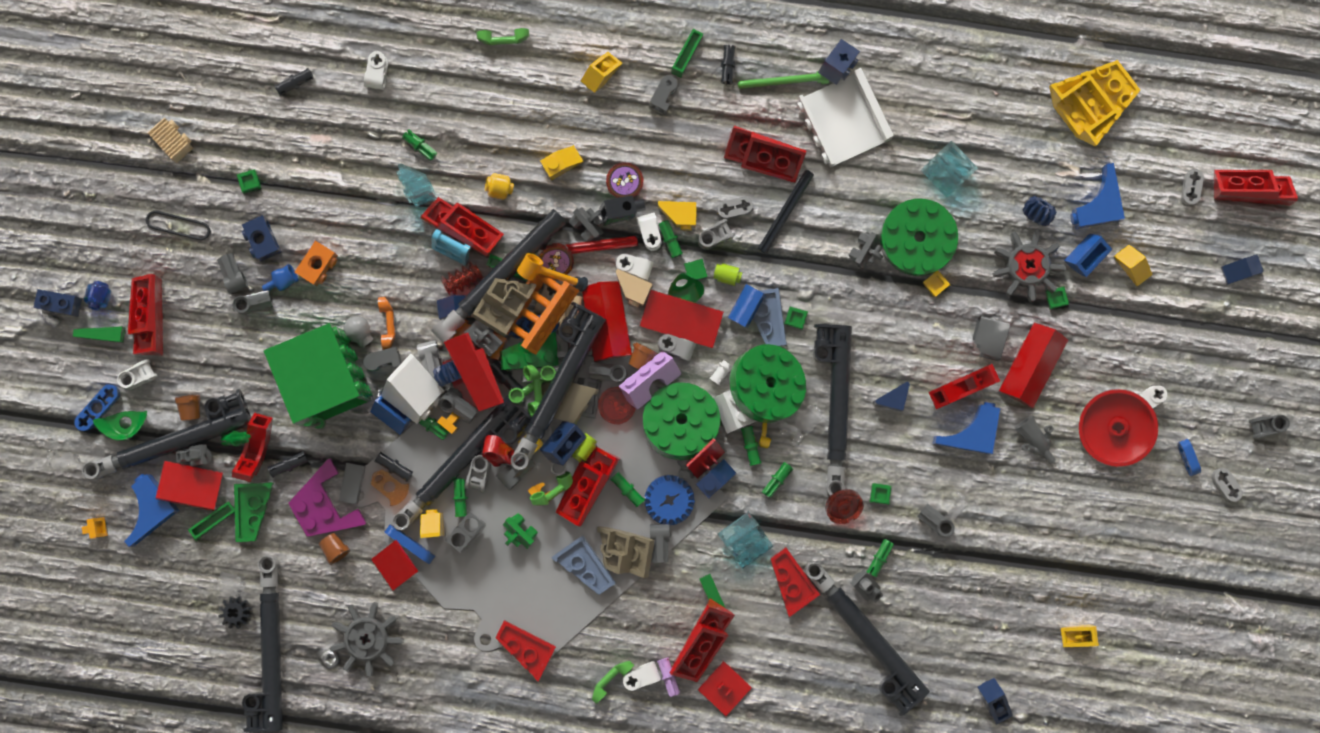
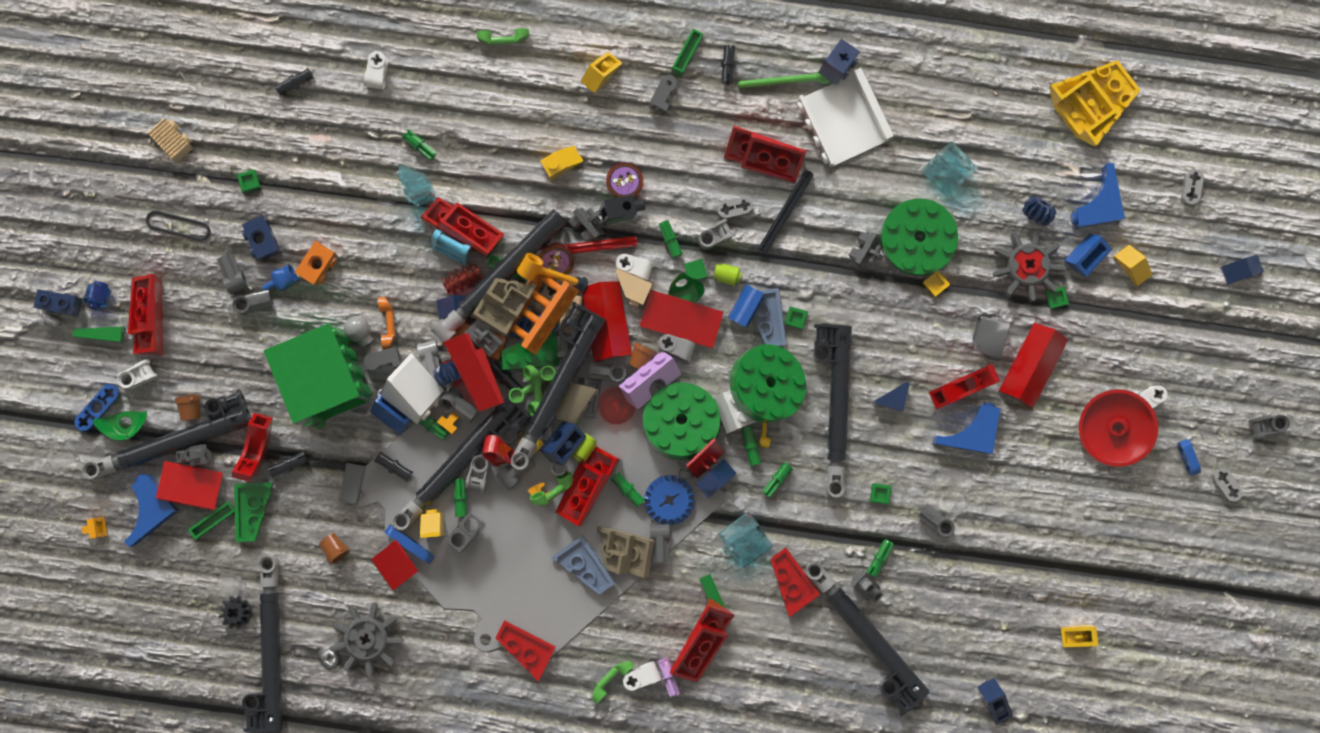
green axle [221,431,251,446] -> none
magenta wing [288,458,367,537] -> none
clear orange piece [370,469,409,506] -> none
yellow head [484,173,514,200] -> none
green hips [503,513,538,549] -> none
white piece [636,213,662,251] -> none
yellow slope [658,201,696,231] -> none
red piece [697,661,752,716] -> none
white pin [710,360,732,386] -> none
clear red tile [825,489,864,524] -> none
dark grey piece [1015,415,1056,464] -> none
red slope [1214,170,1298,206] -> none

